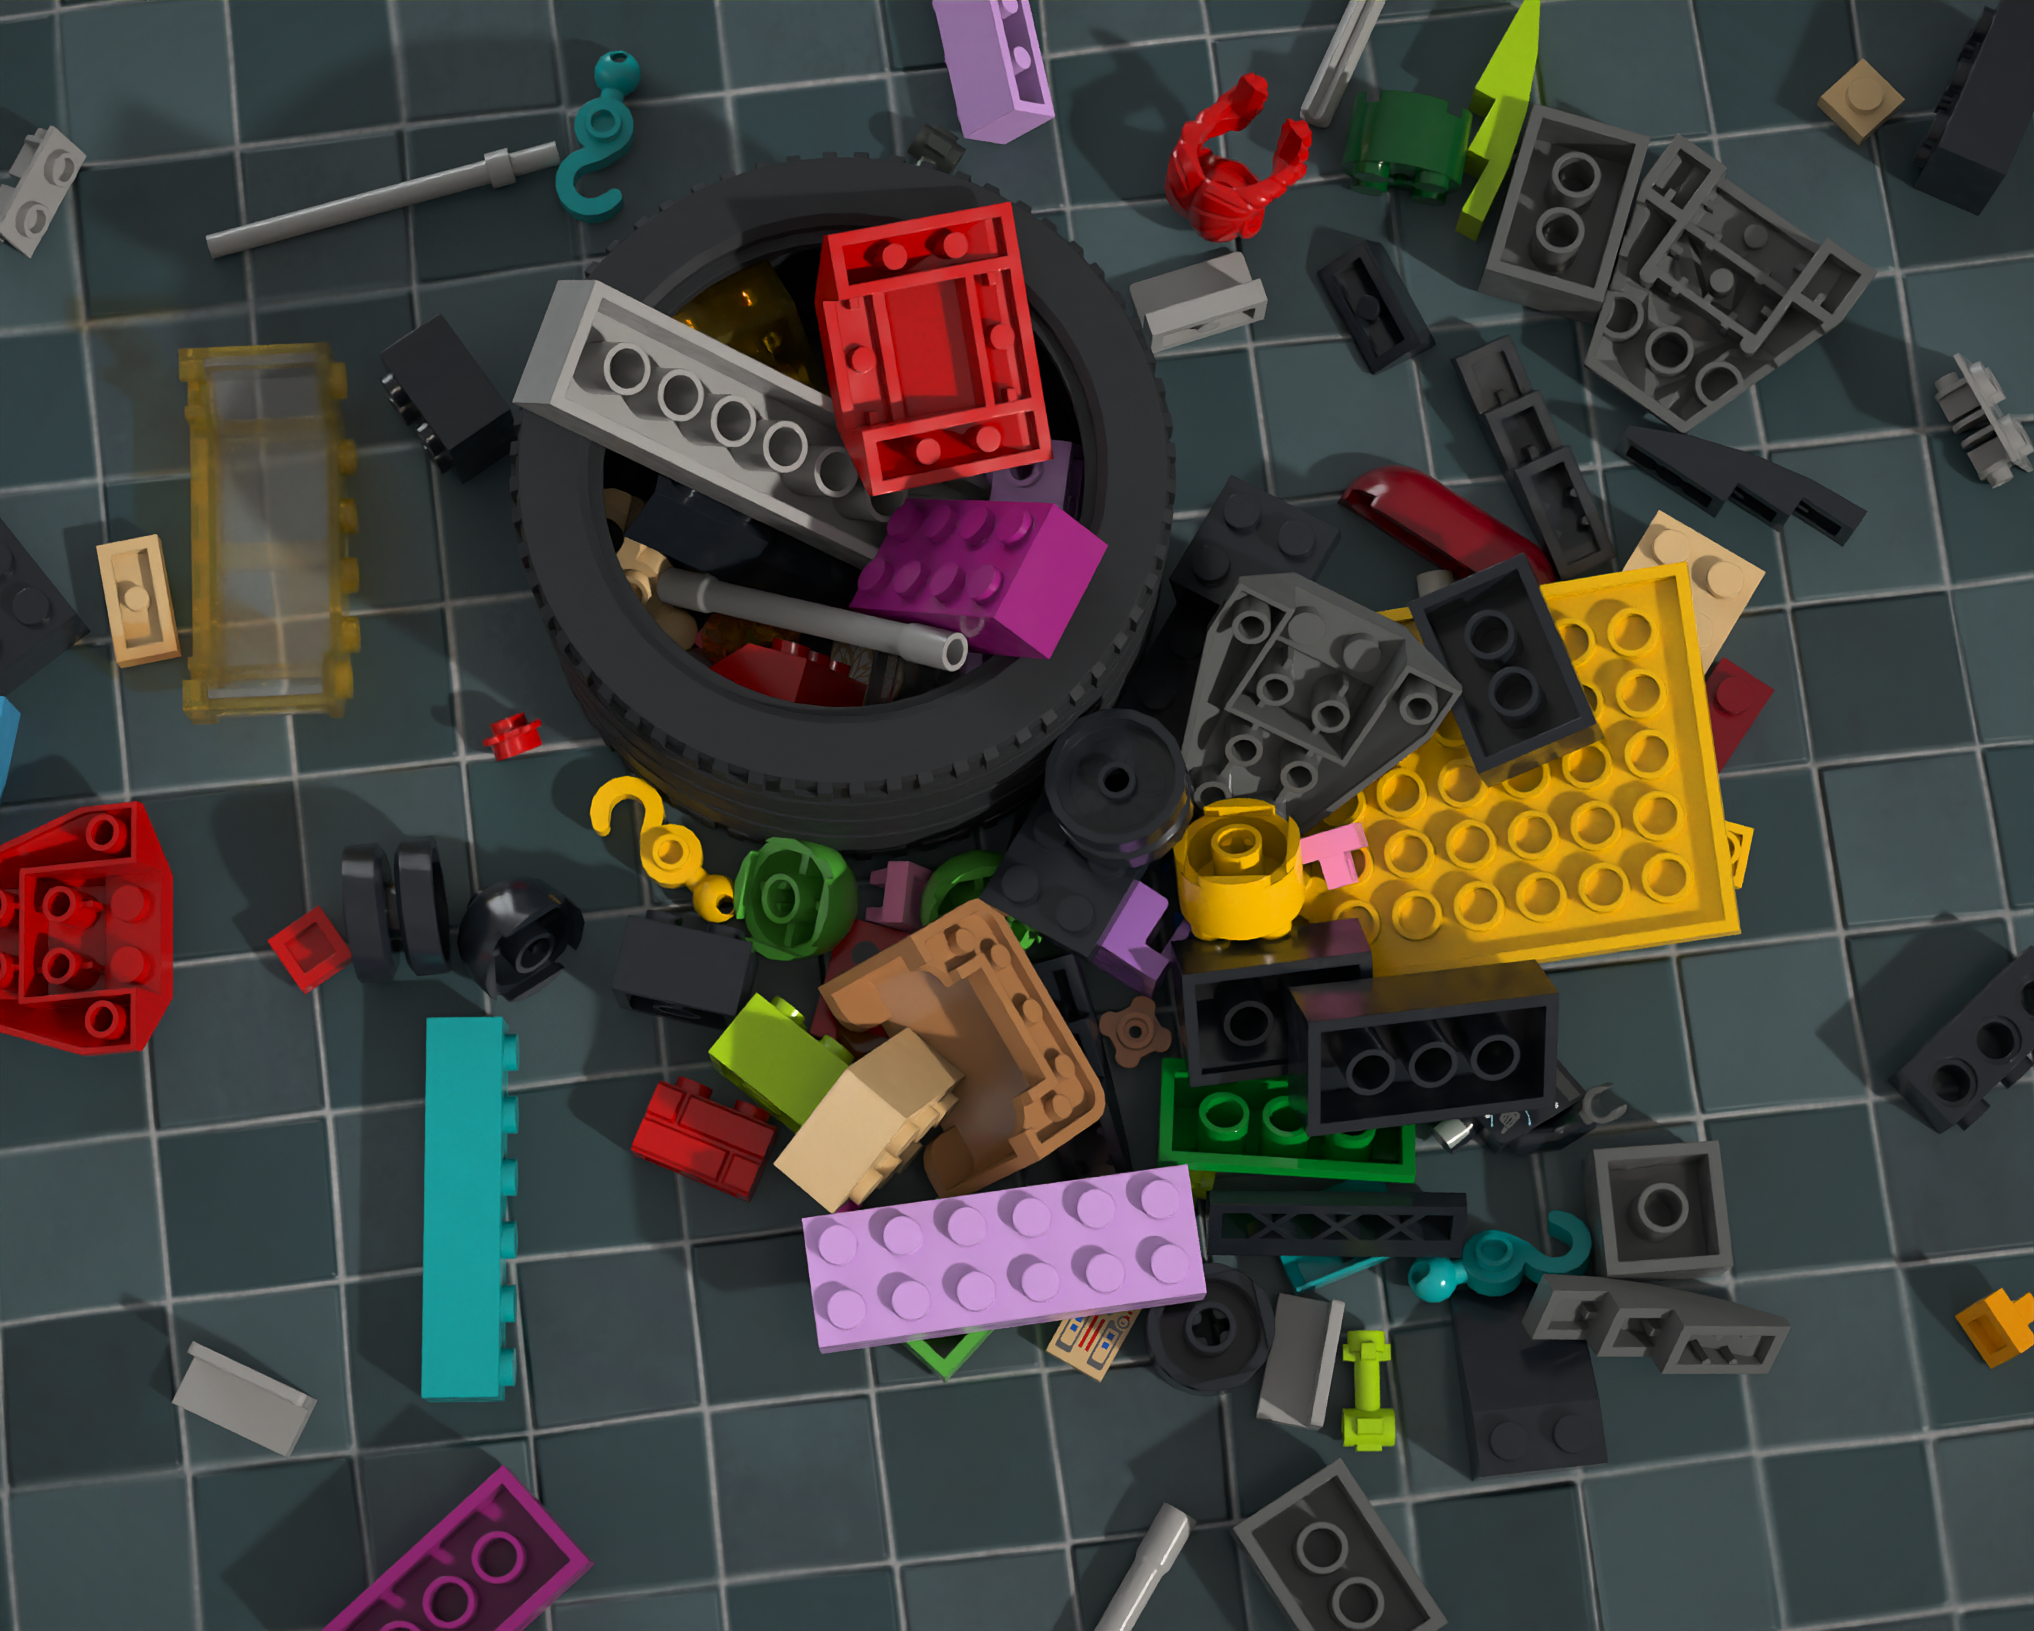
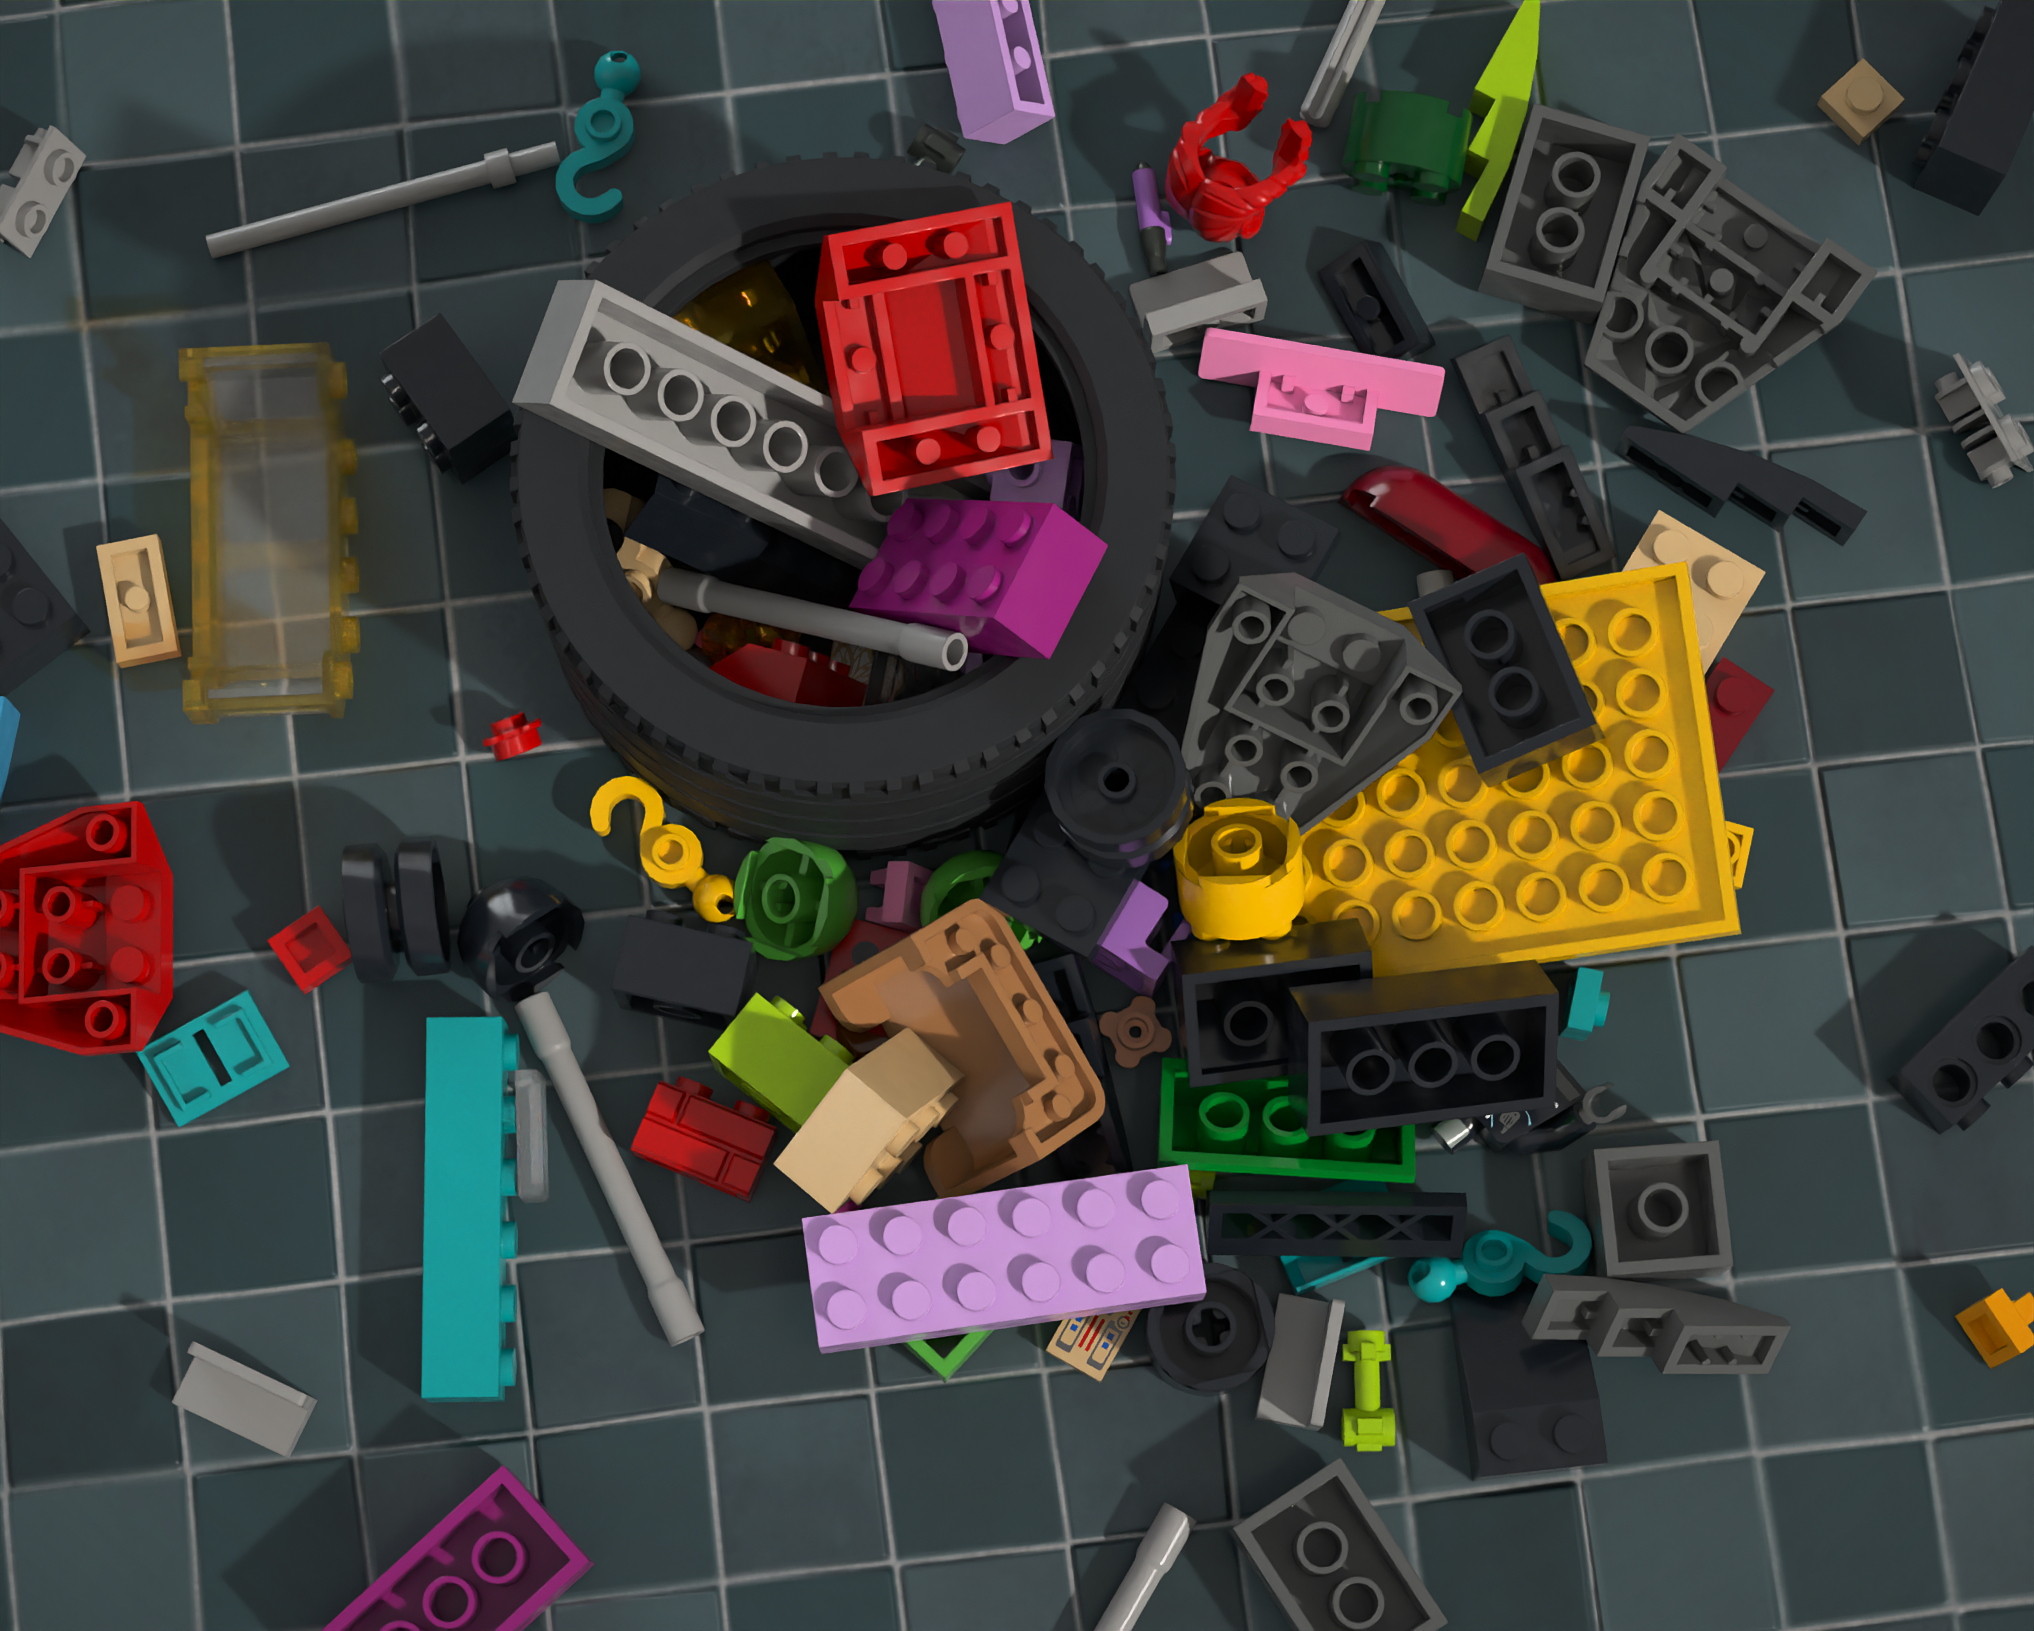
bright pink tile [1301,822,1368,890] -> none
none -> teal piece [136,988,290,1127]
none -> light grey piece [514,992,705,1347]
none -> clear tile [515,1069,549,1203]
none -> piece [1132,161,1172,276]
none -> bright pink bracket [1198,327,1445,451]
none -> teal plate [1559,966,1610,1041]

